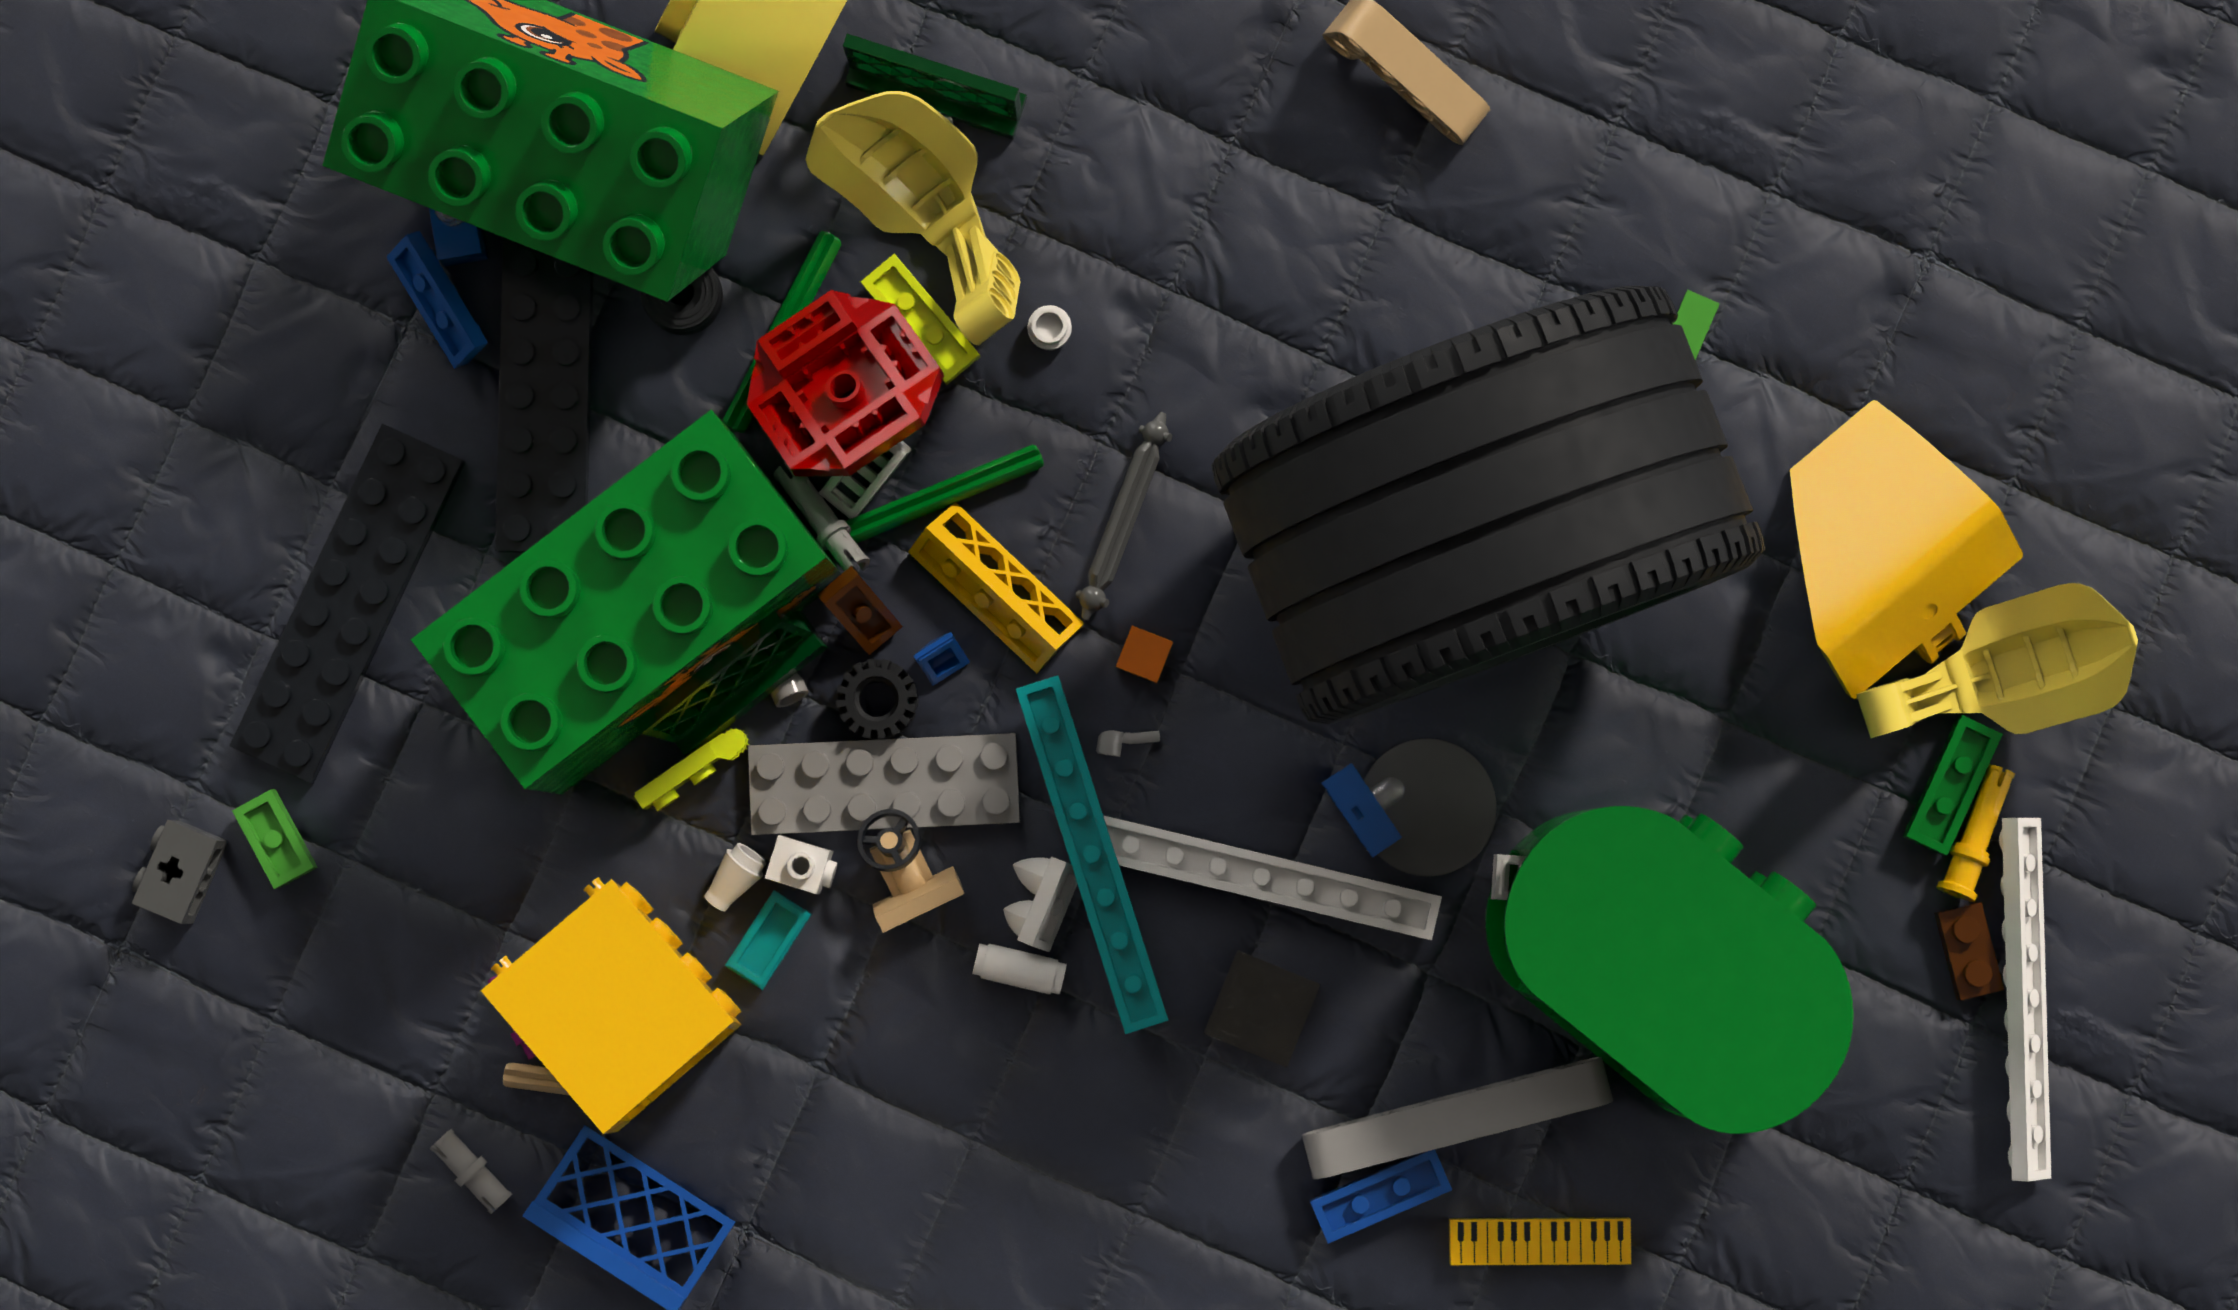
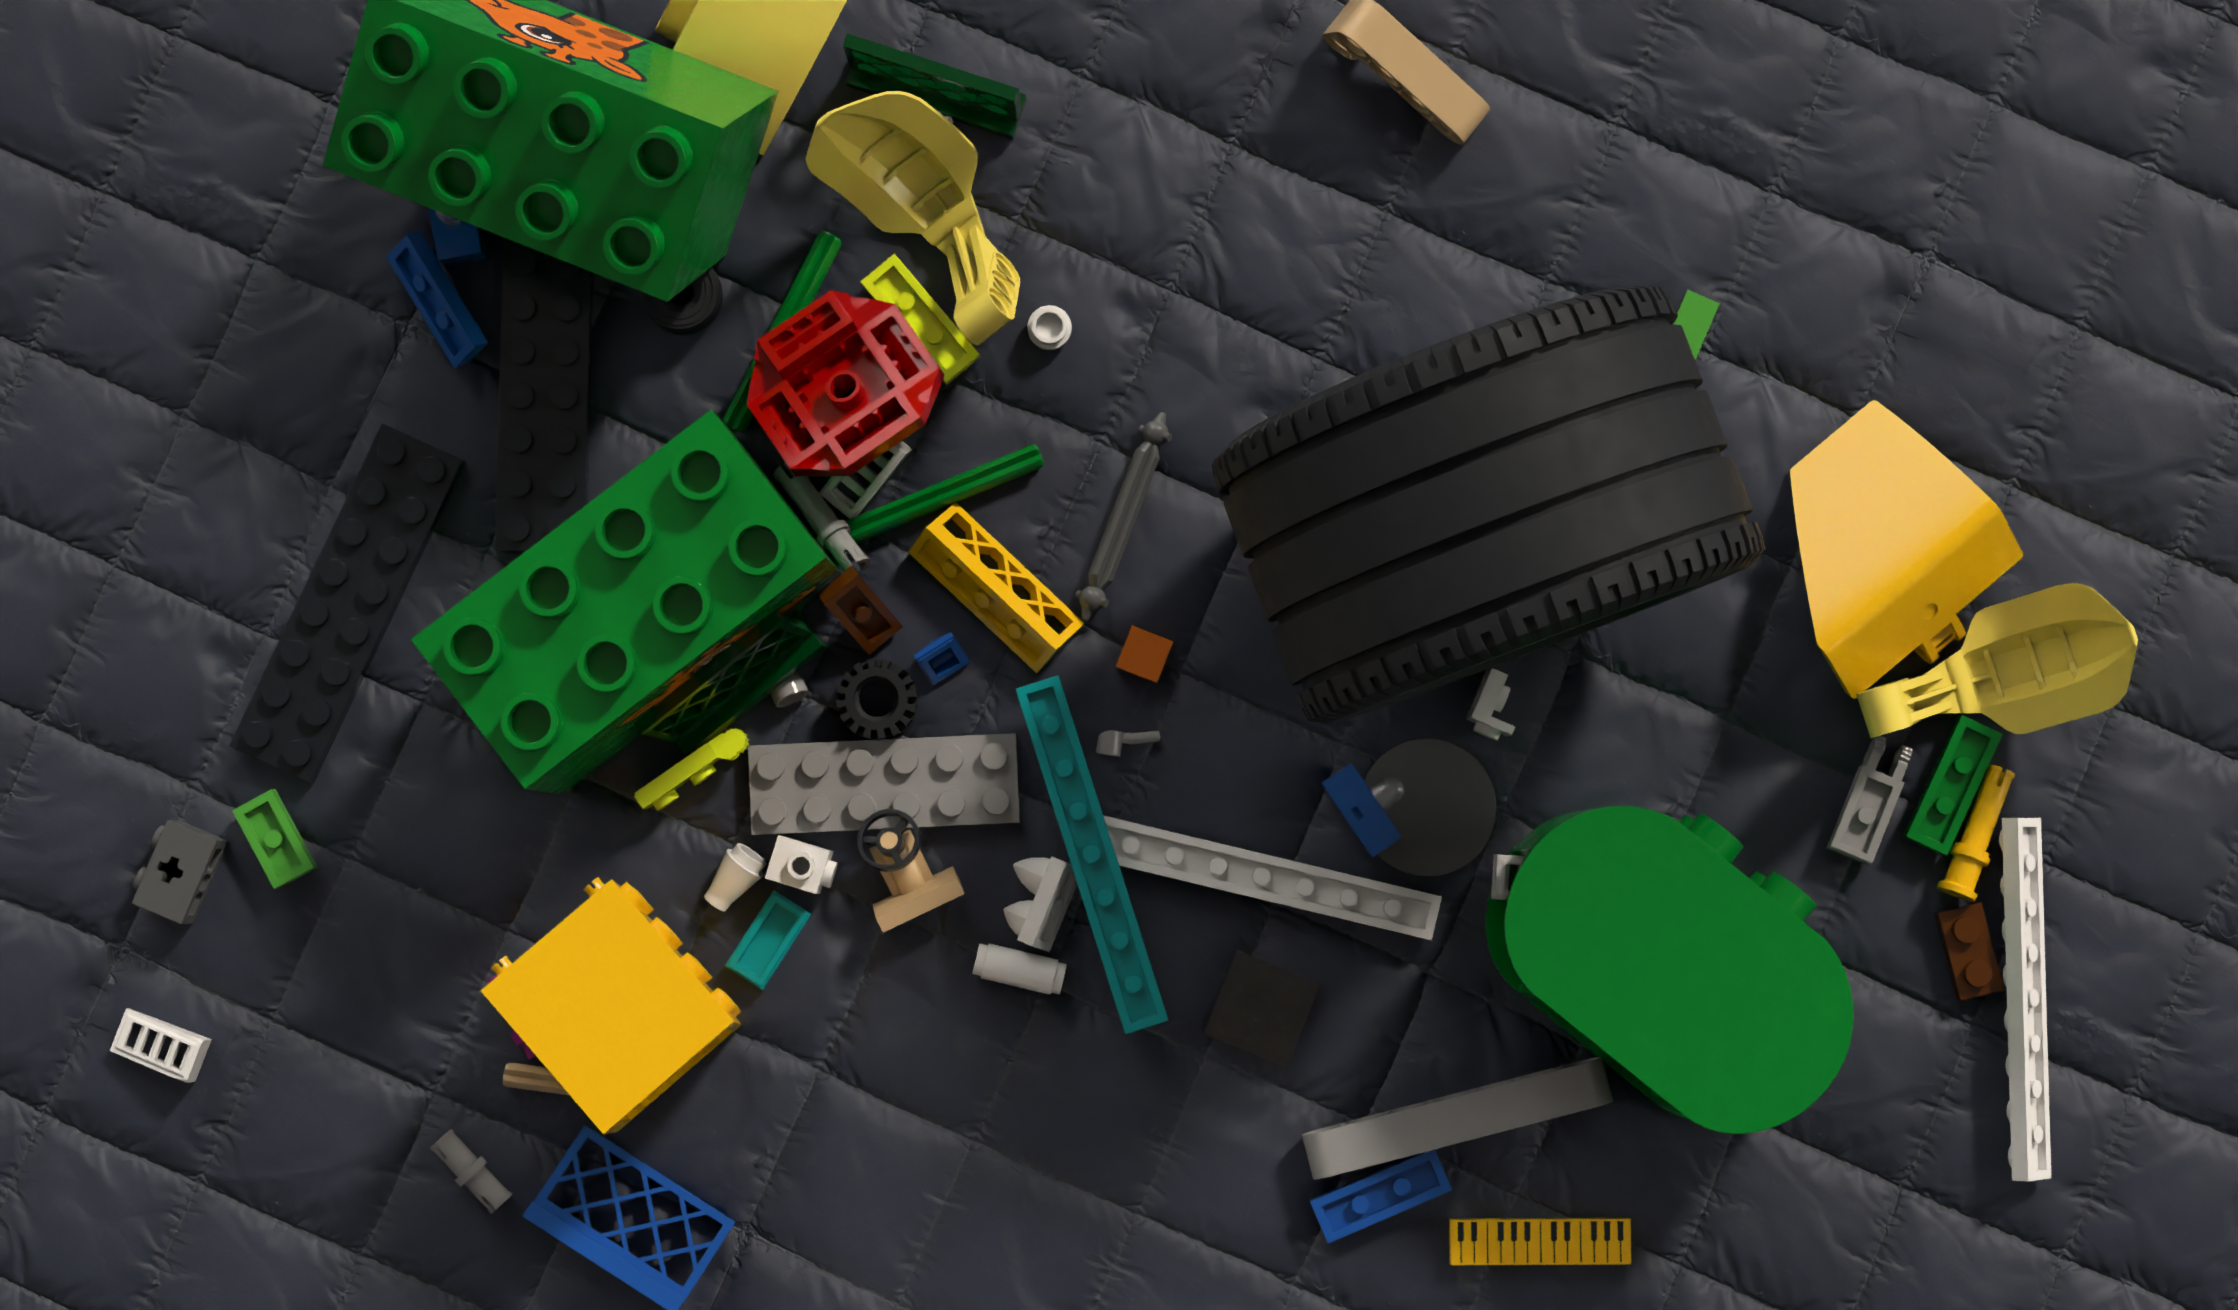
none -> white slope [110,1008,212,1083]
none -> white bracket [1466,668,1515,741]
none -> light grey hinge [1826,736,1912,866]

